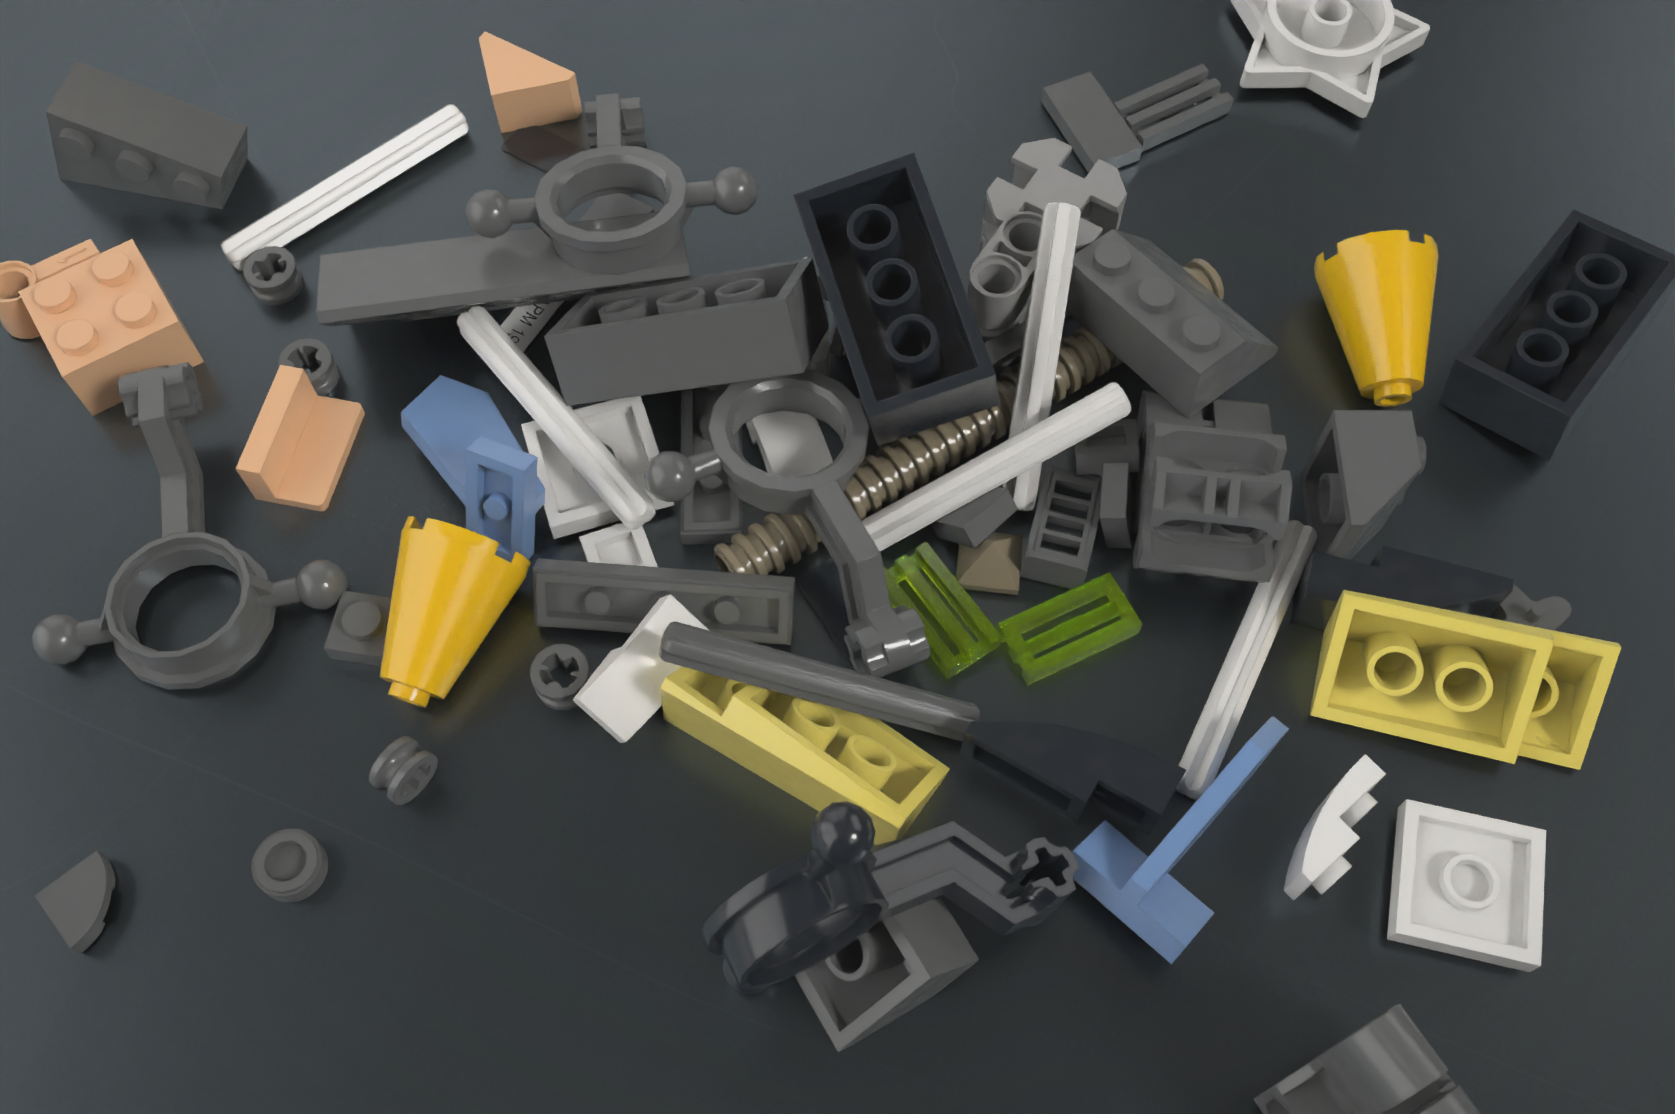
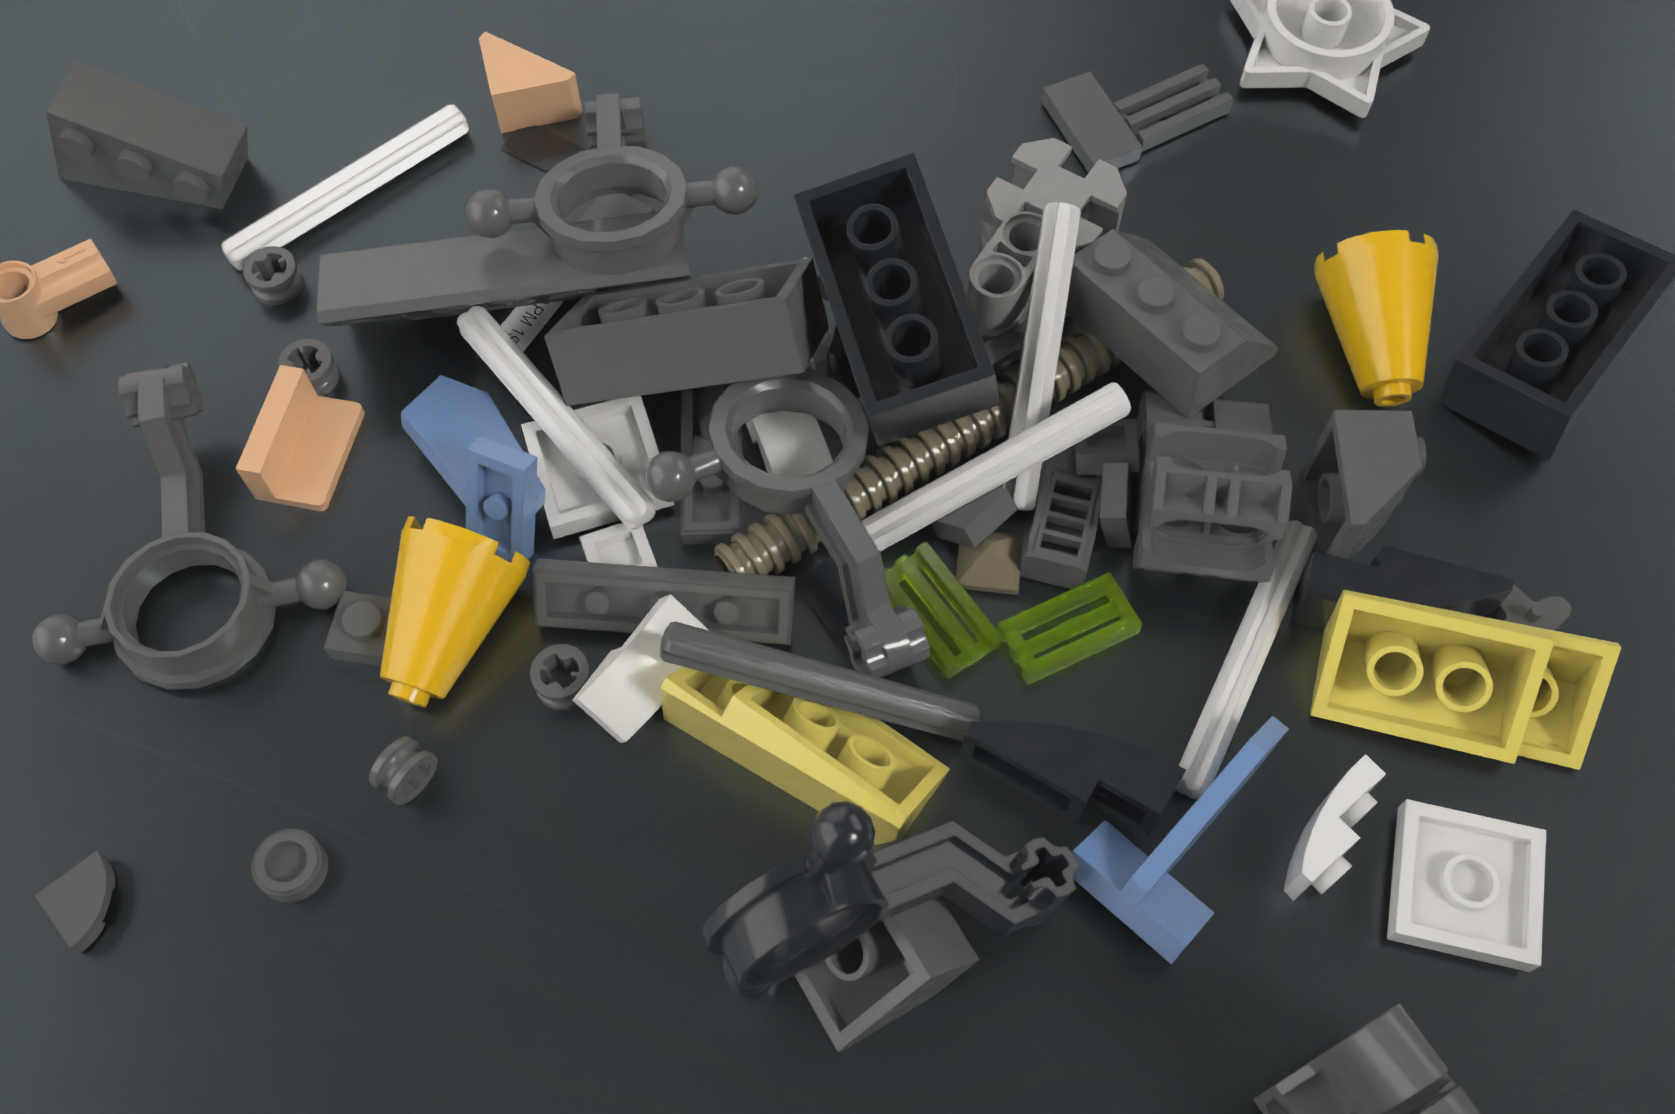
light nougat brick [18,239,204,416] -> none

